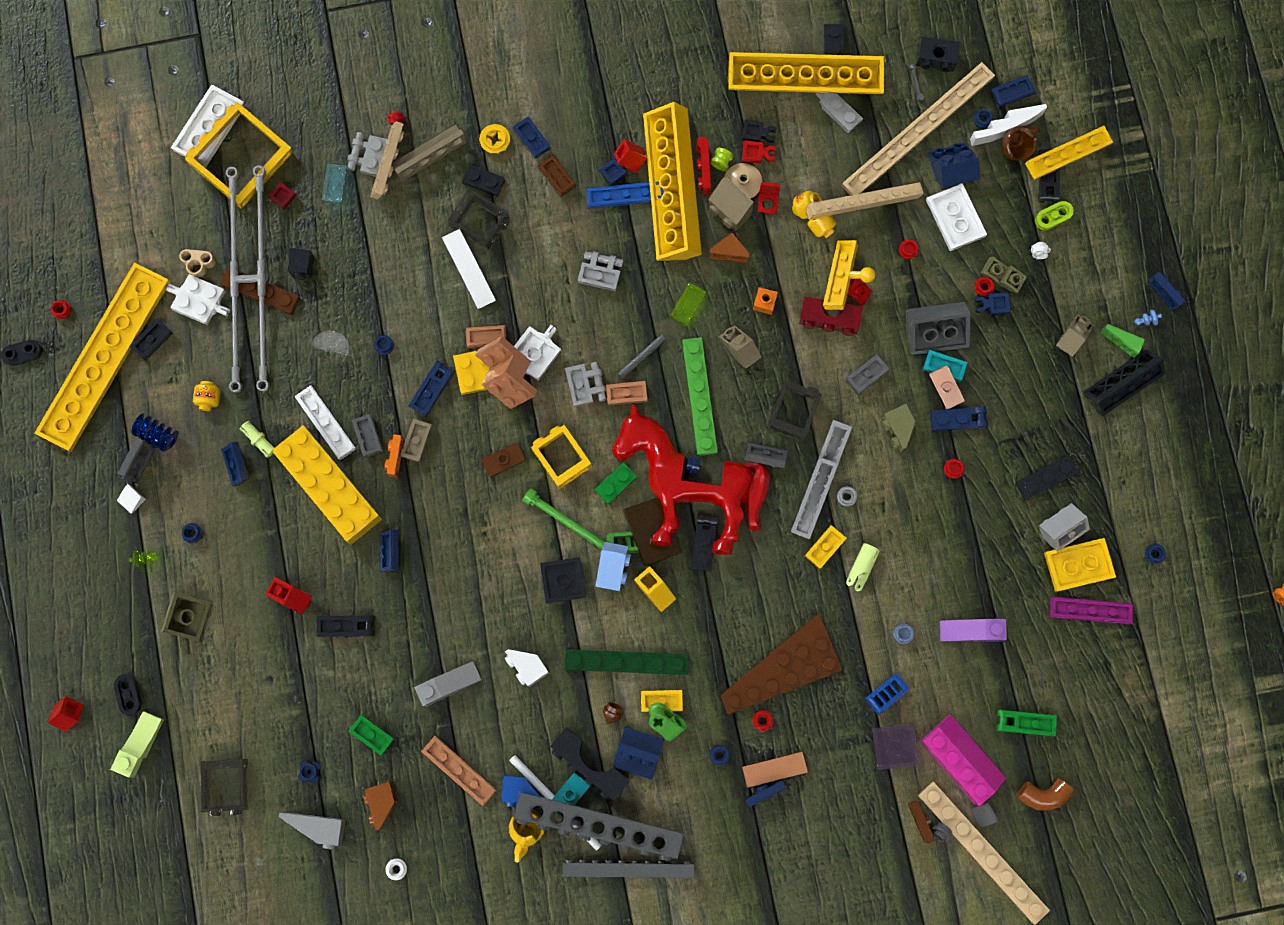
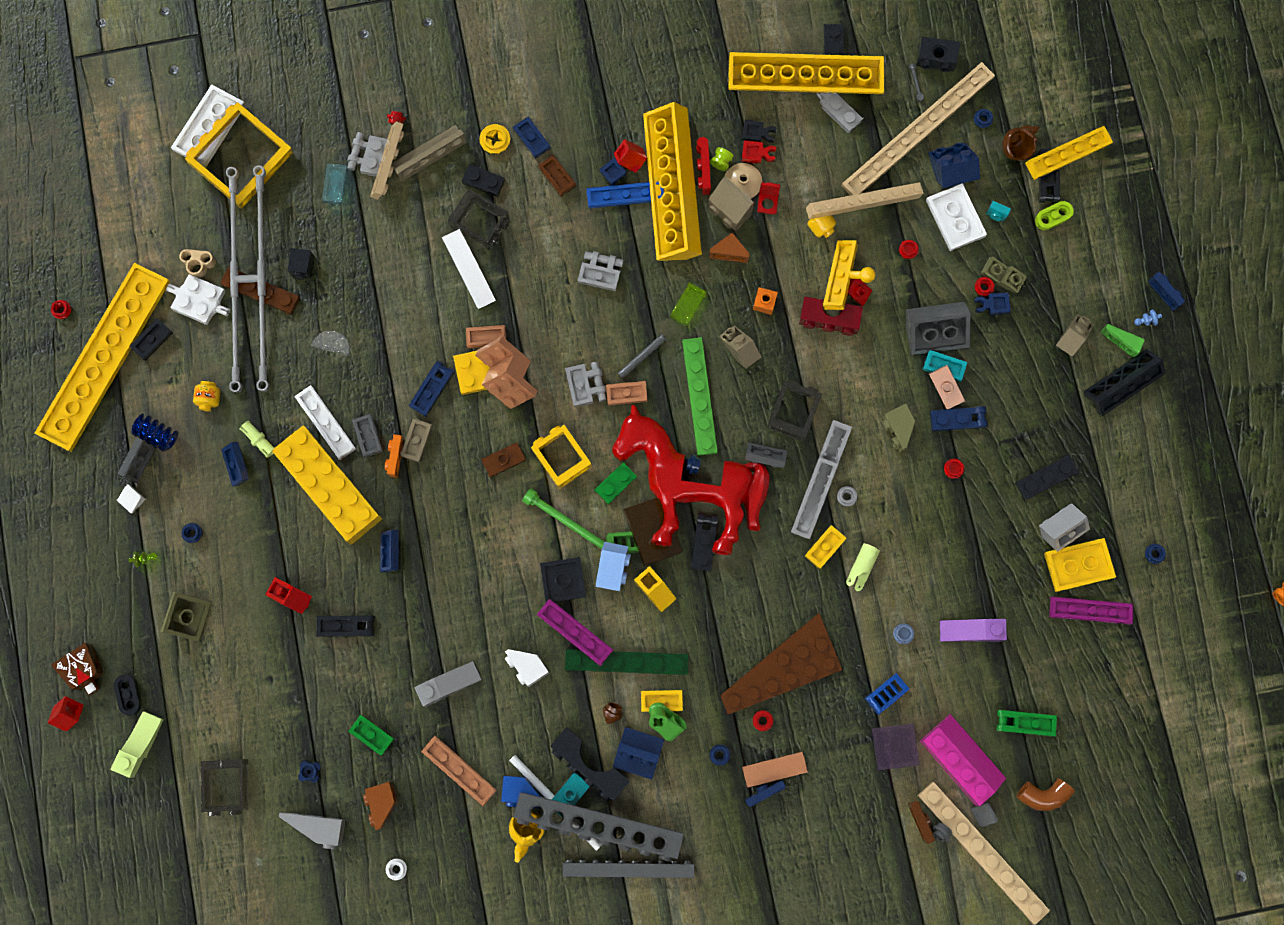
black plate [1,340,43,366] -> none
dark red plate [268,182,297,210] -> none
dark blue plate [374,335,394,355] -> none
white plate [514,325,561,381] -> none
yellow head [792,190,822,219] -> none
flat silver plate [846,354,889,394] -> none
white slope [970,104,1047,146] -> none
dark blue plate [991,75,1035,108] -> none
white plate [1031,242,1051,259] -> none
none -> reddish brown torso [51,643,103,696]
none -> magenta tile [537,599,613,666]
none -> teal plate [986,201,1011,222]

